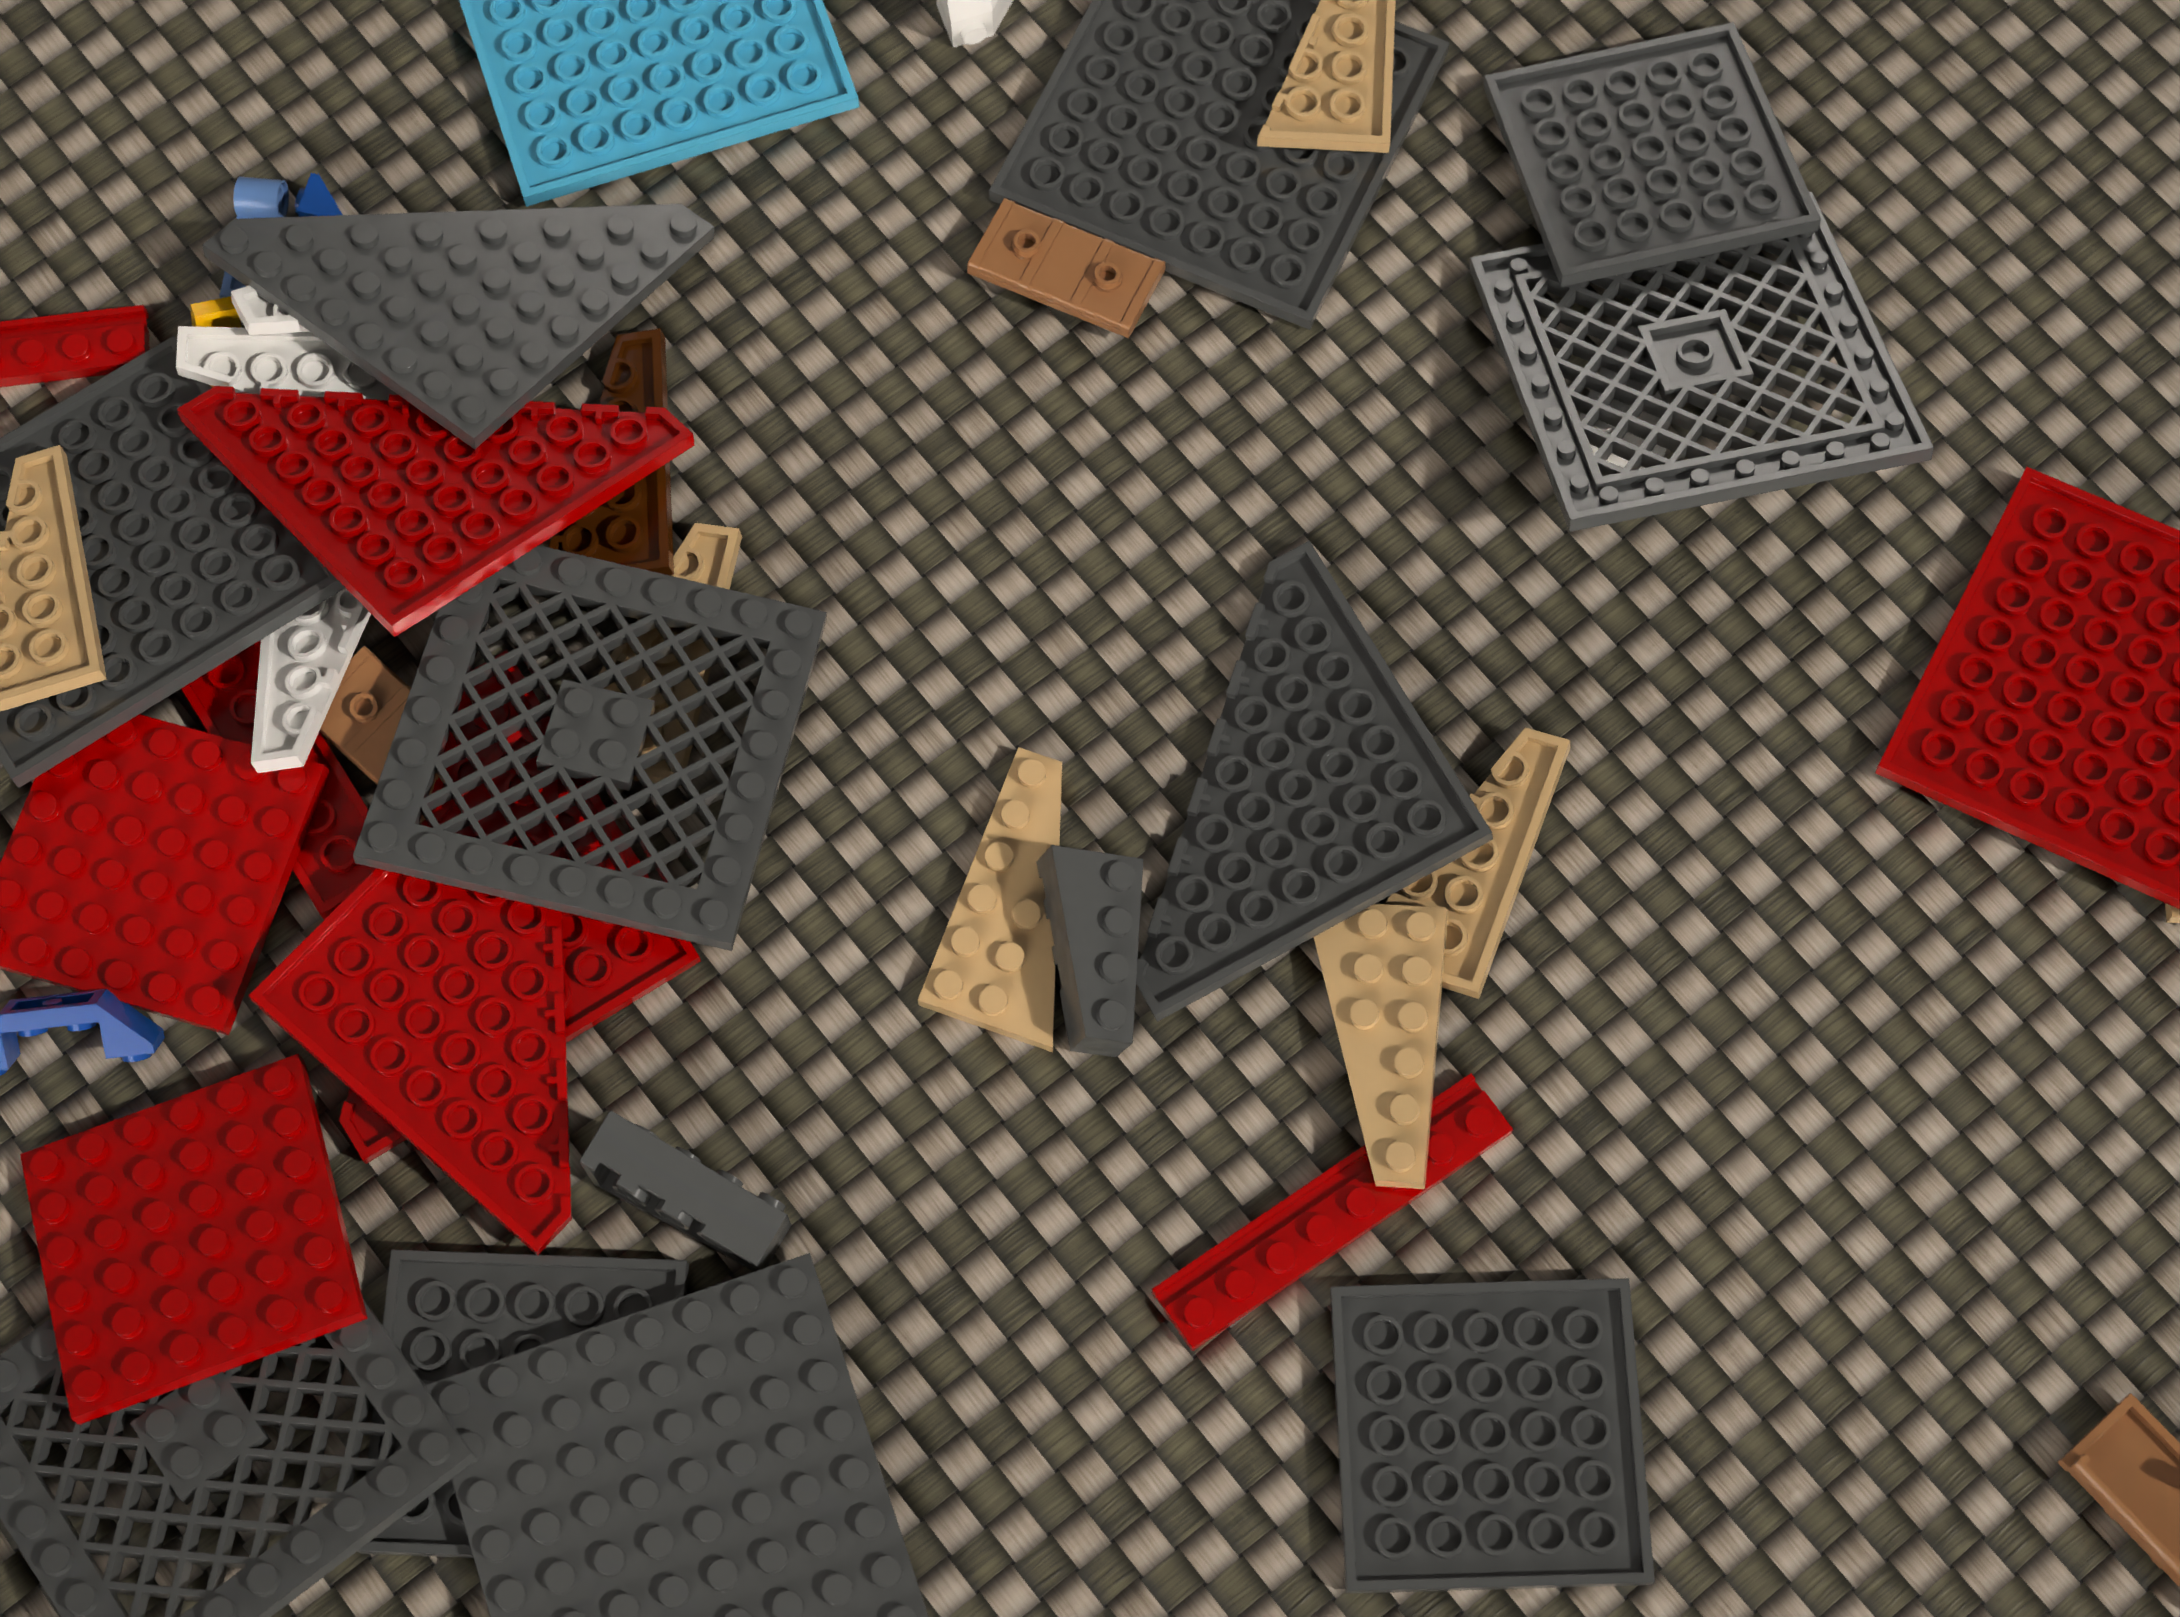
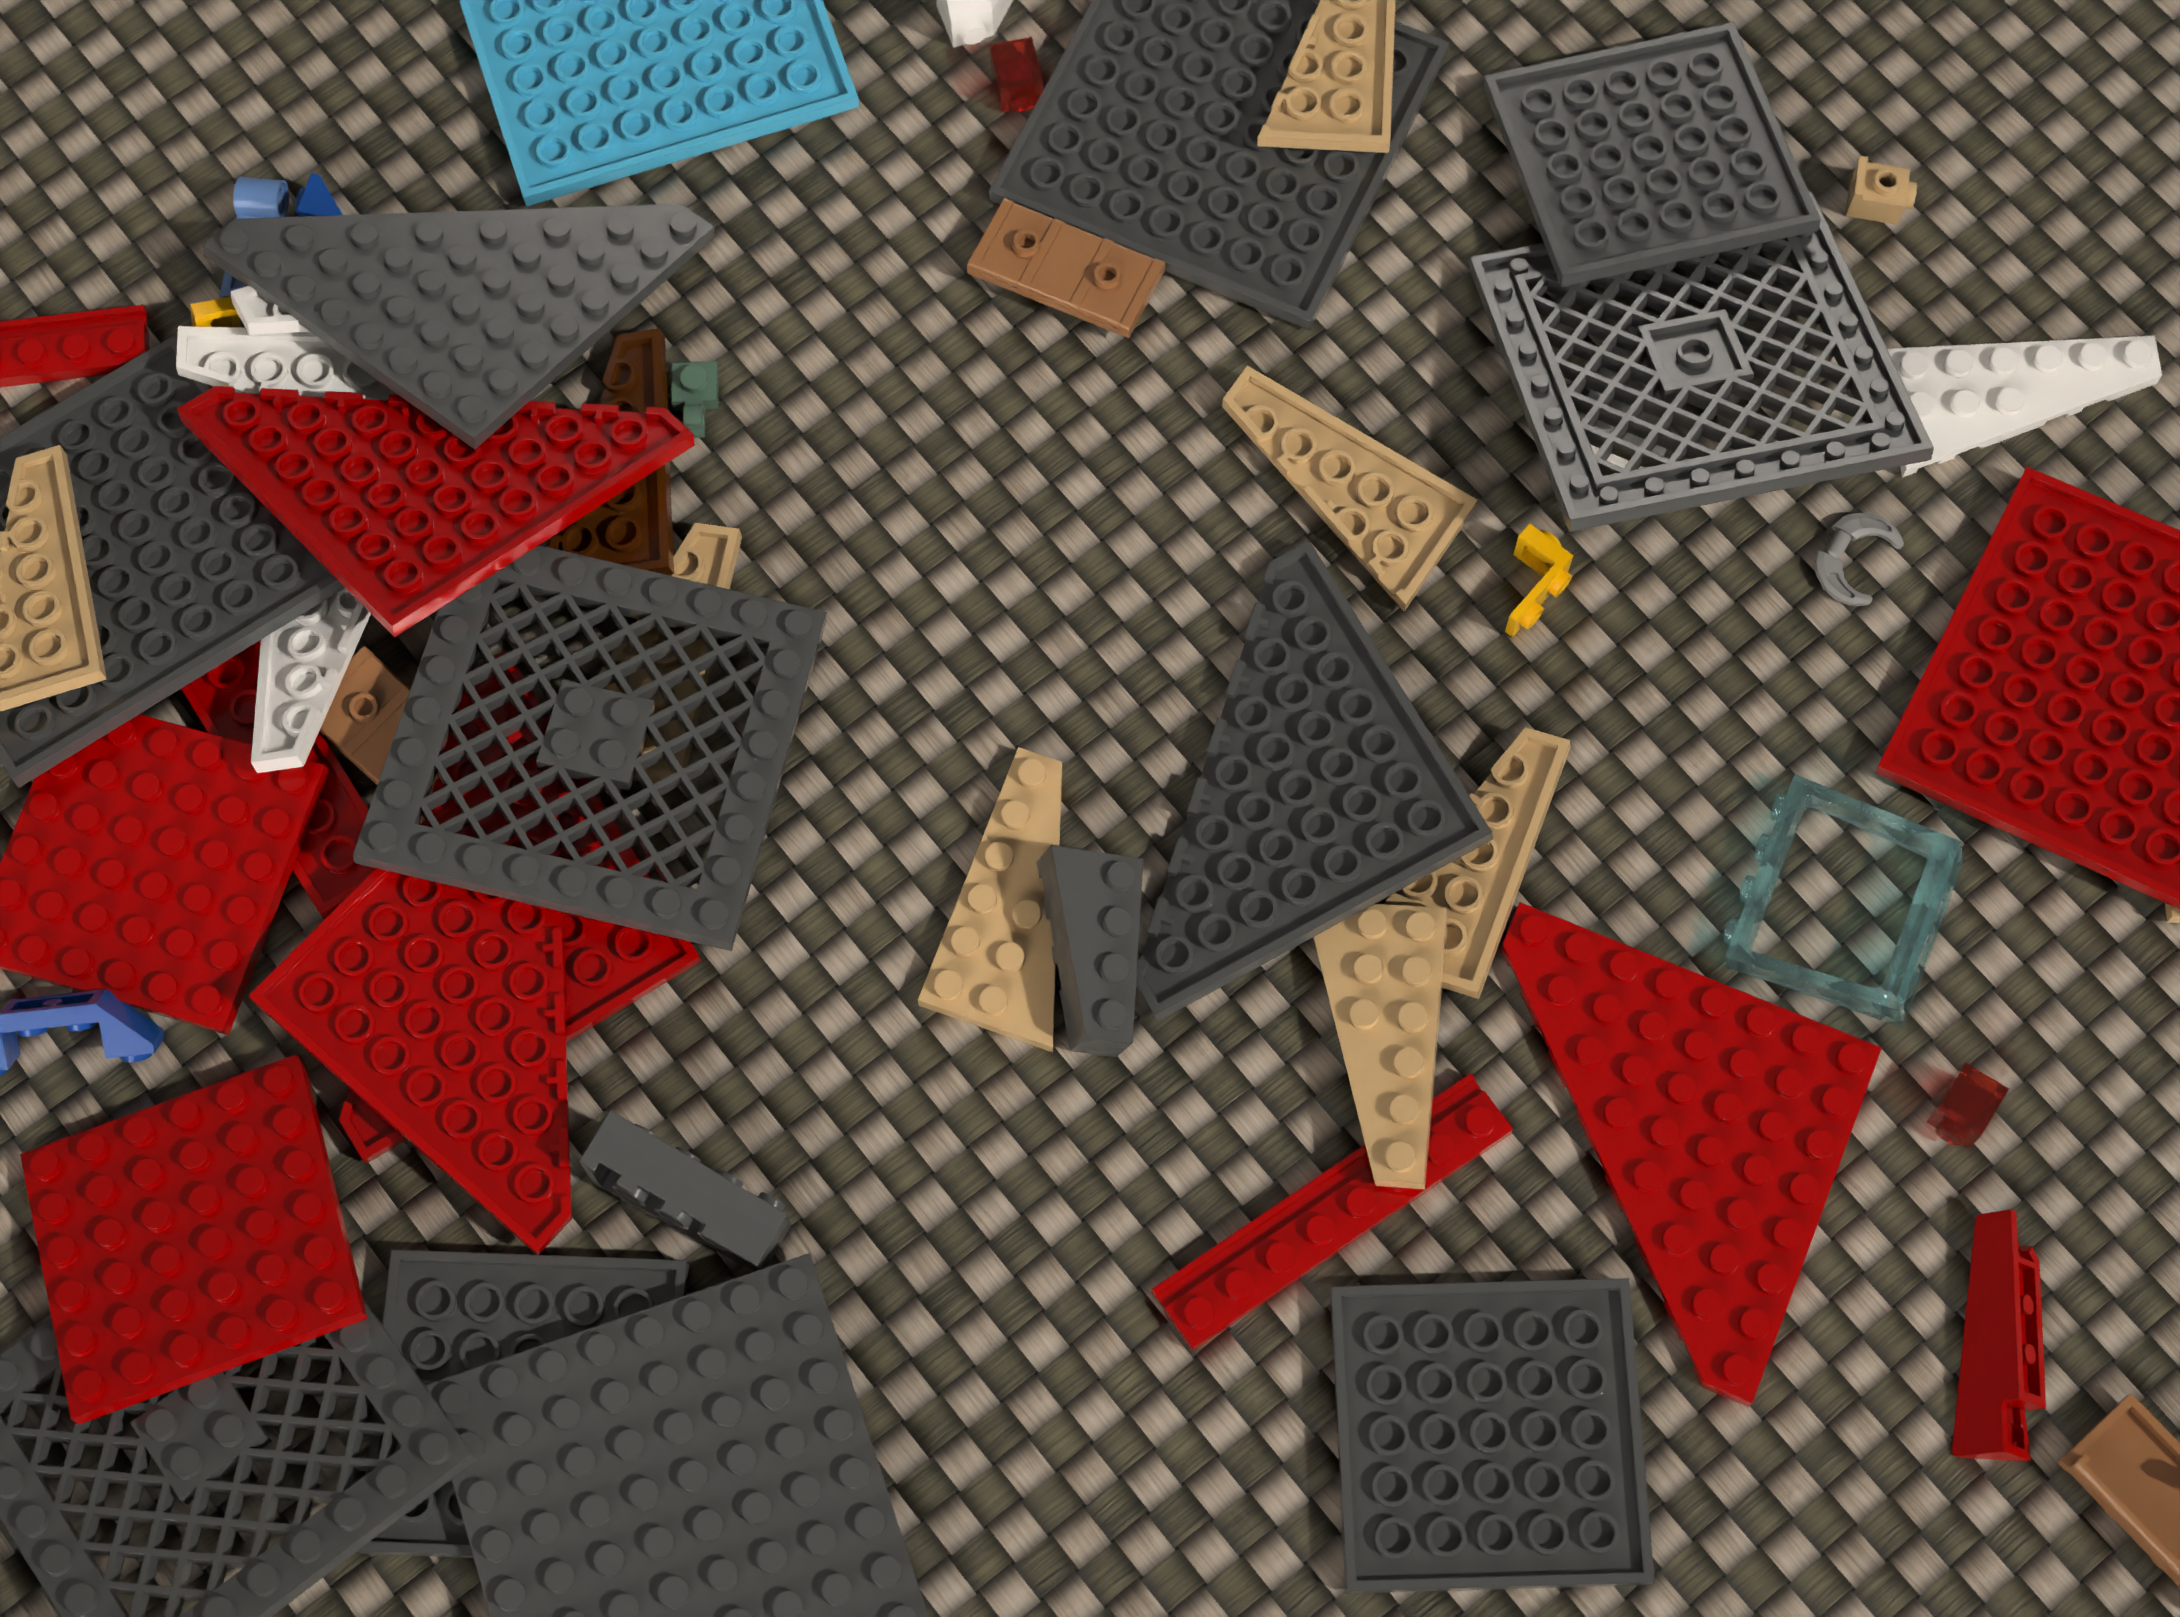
none -> sand green plate [672,361,719,438]
none -> clear red brick [989,37,1043,112]
none -> tan wing [1222,365,1478,612]
none -> red plate [1500,902,1882,1407]
none -> yellow bracket [1505,523,1574,637]
none -> clear light blue windscreen [1724,774,1964,1029]
none -> light grey piece [1814,512,1904,606]
none -> tan brick [1845,156,1917,225]
none -> white wing [1887,335,2162,478]
none -> clear red brick [1926,1063,2009,1148]
none -> red wedge [1952,1209,2046,1462]

